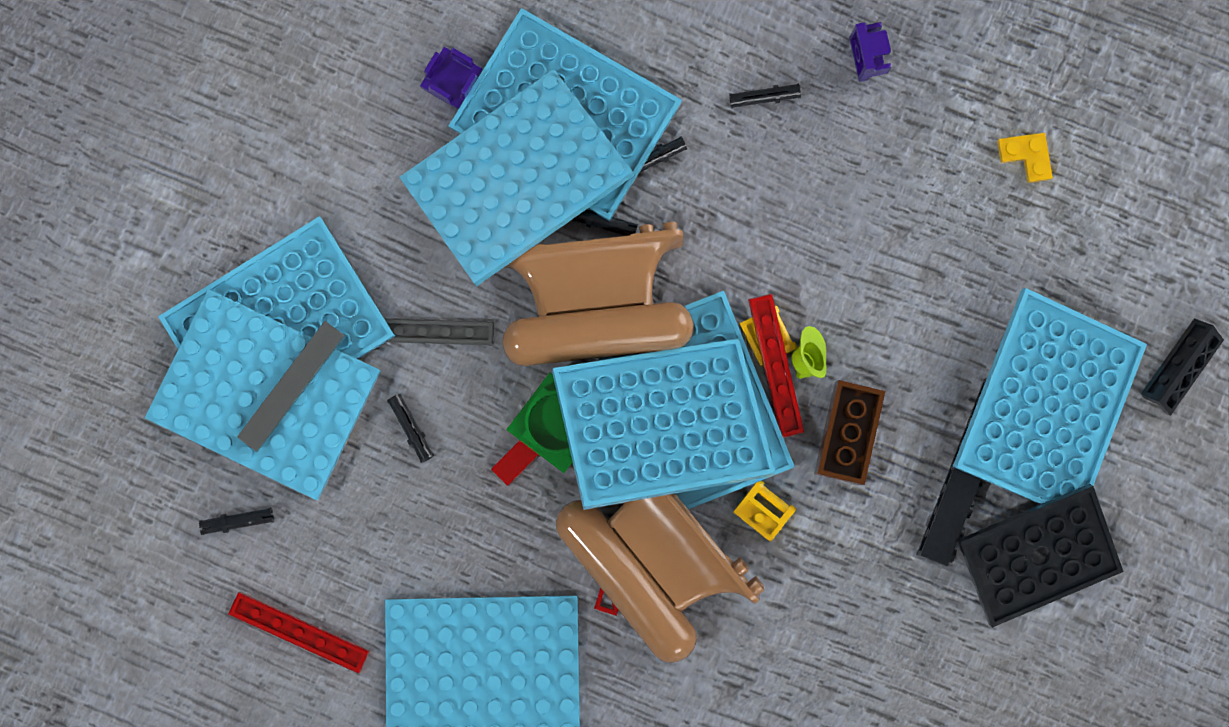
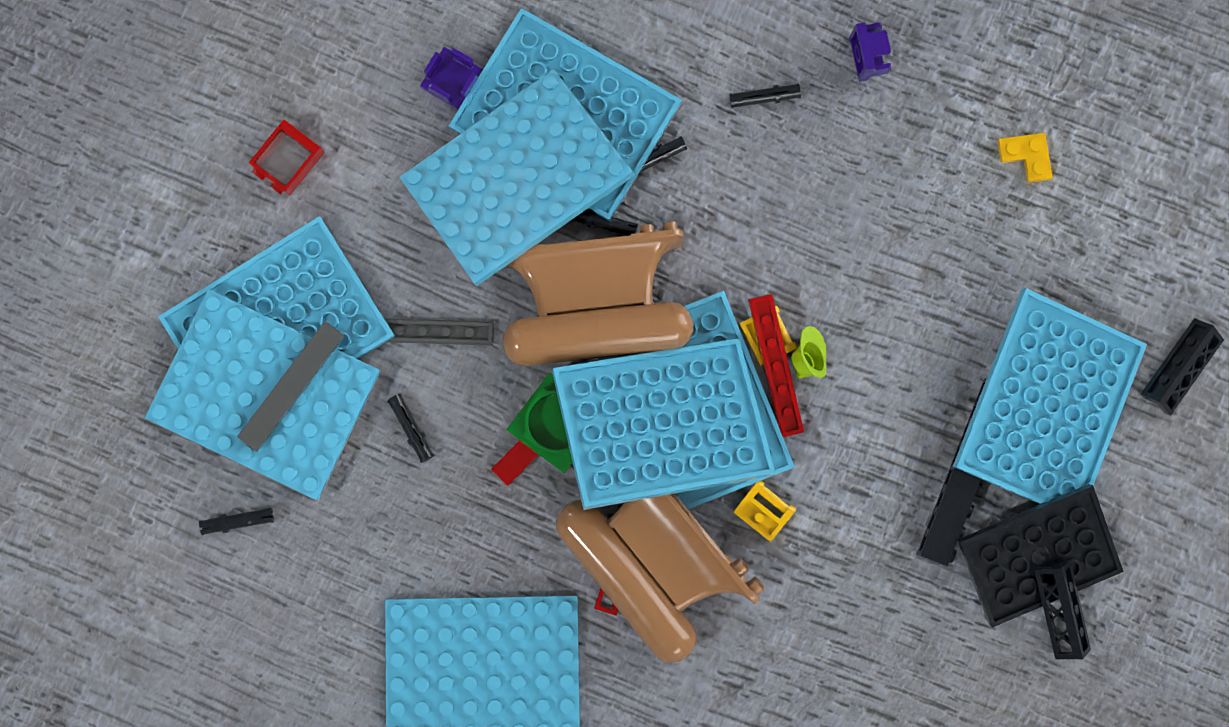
red tile [228,592,370,674] -> none
reddish brown brick [814,380,886,485] -> none
none -> window [249,119,325,196]
none -> black fence [1034,560,1091,660]

